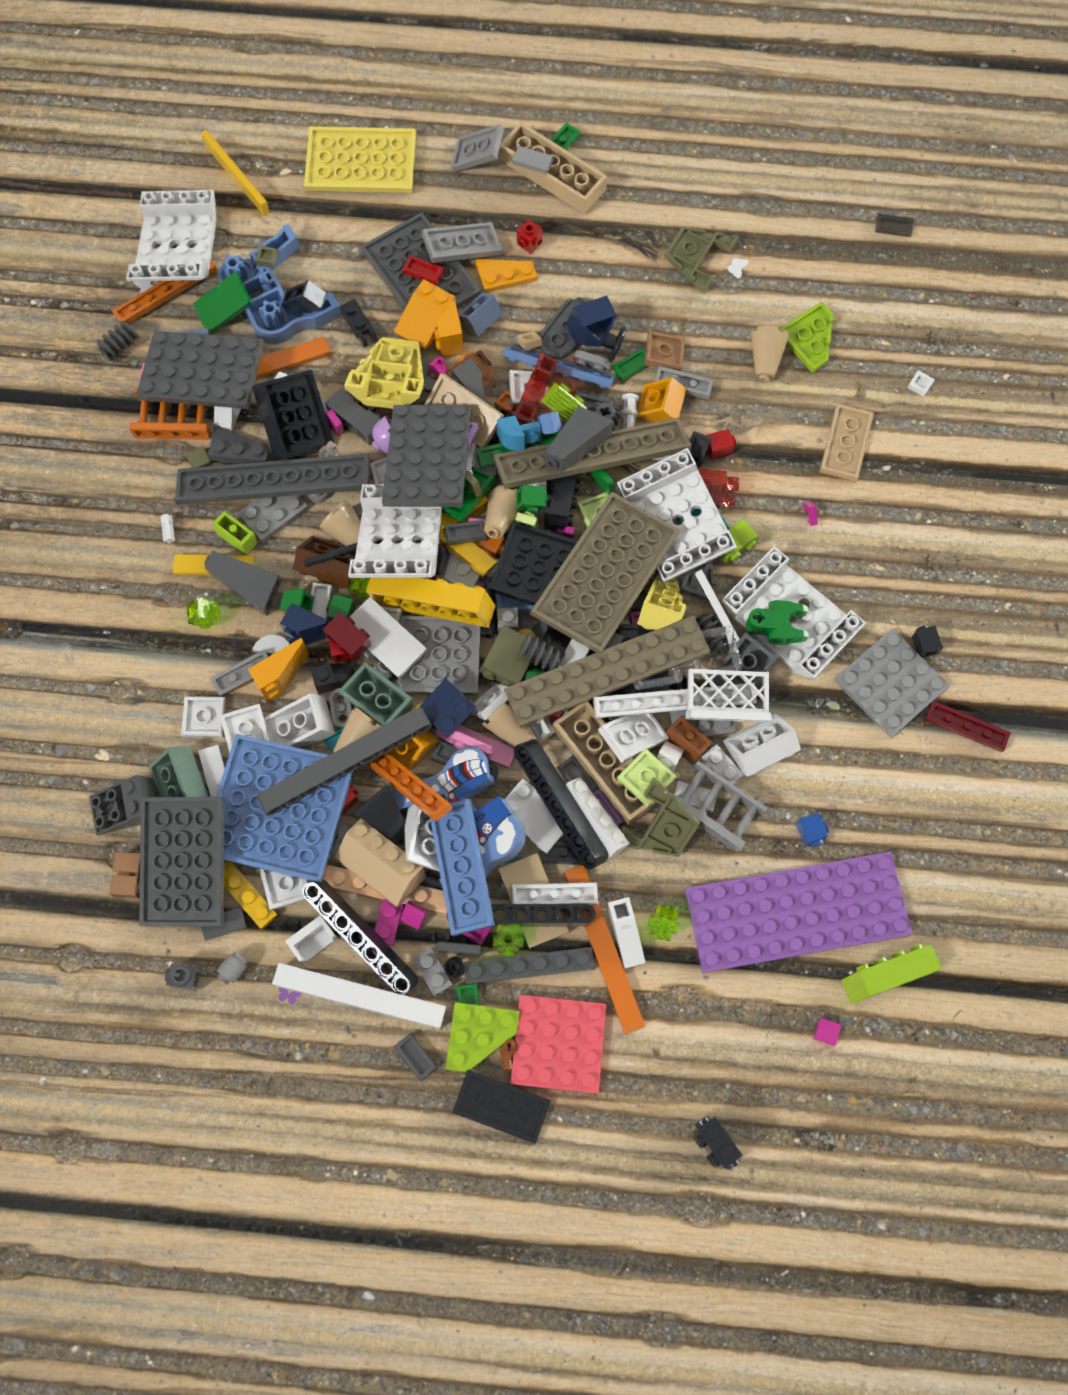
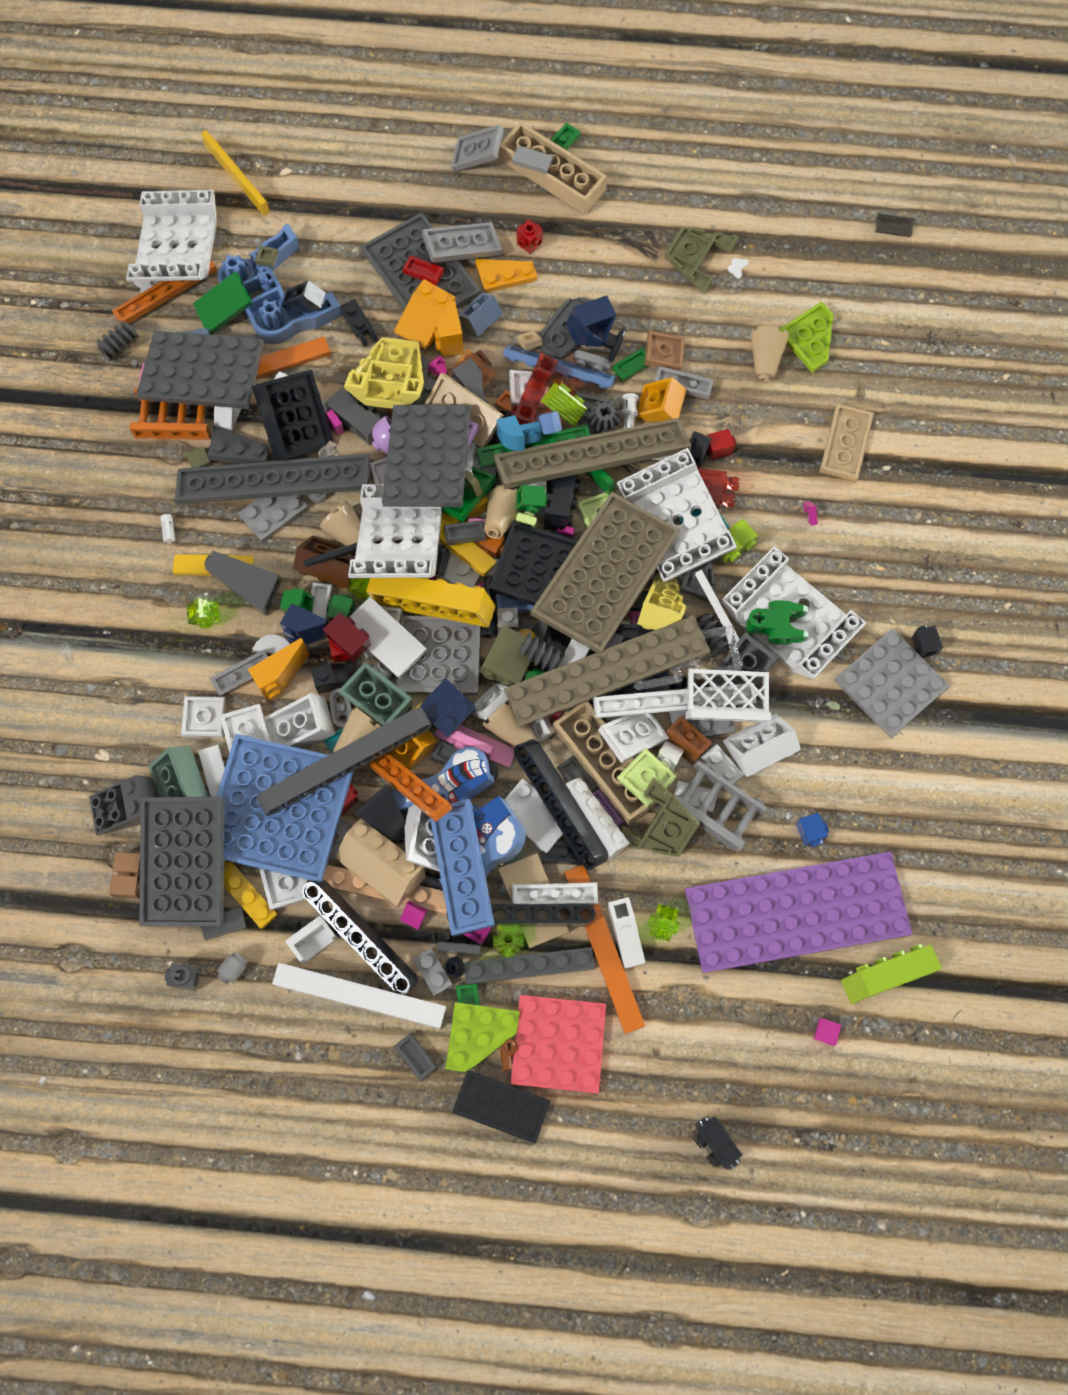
lime brick [212,511,257,555] -> none
medium lavender sticker [277,987,303,1006] -> none
light yellow plate [304,126,416,193] -> none
dark pink plate [374,899,404,947] -> none
dark grey slope [545,406,613,472] -> none
white tile [908,370,935,397] -> none
dark red plate [924,701,1011,752] -> none

